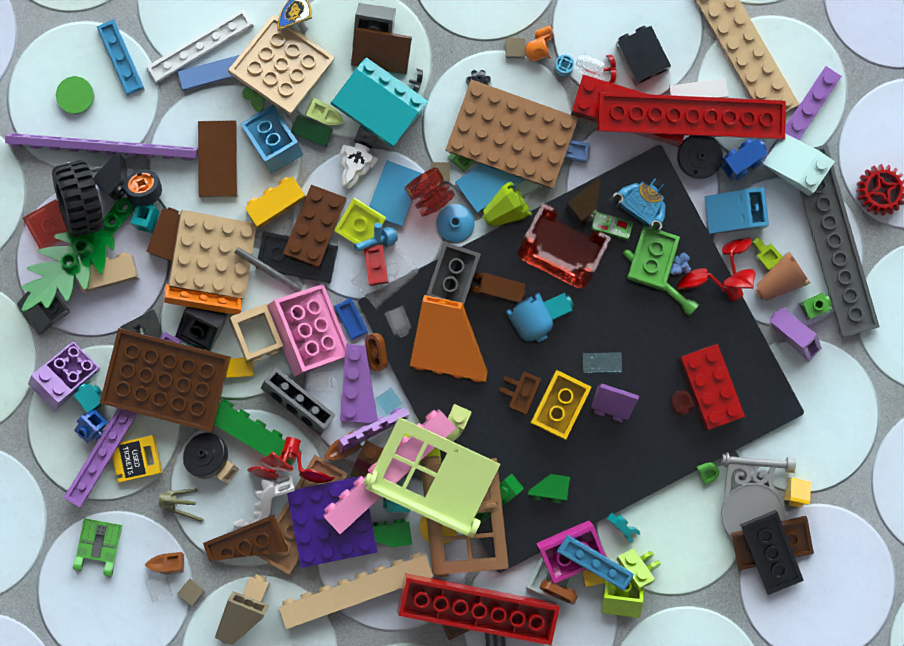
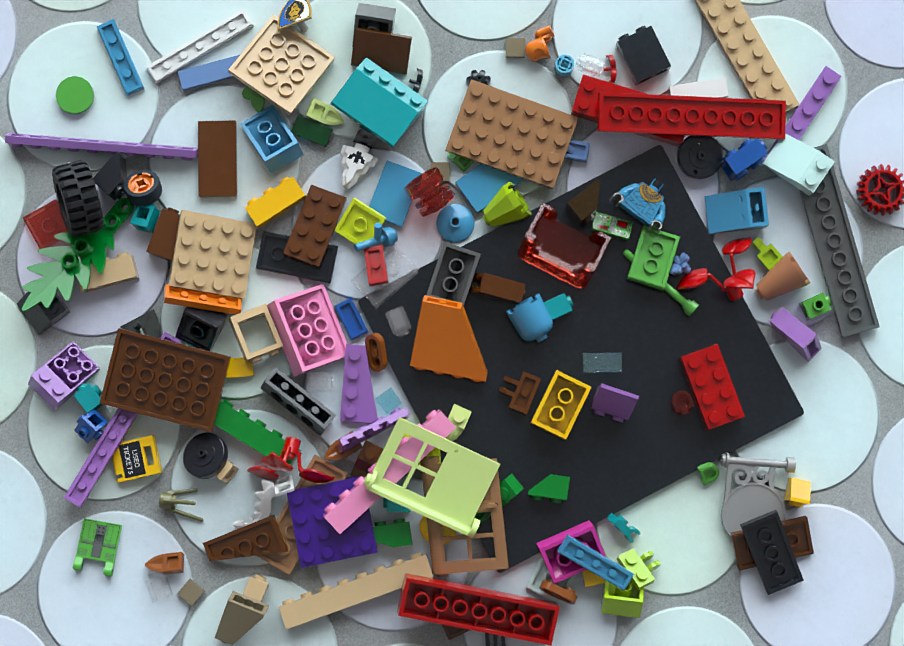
dark grey bar [234,247,303,292] -> none

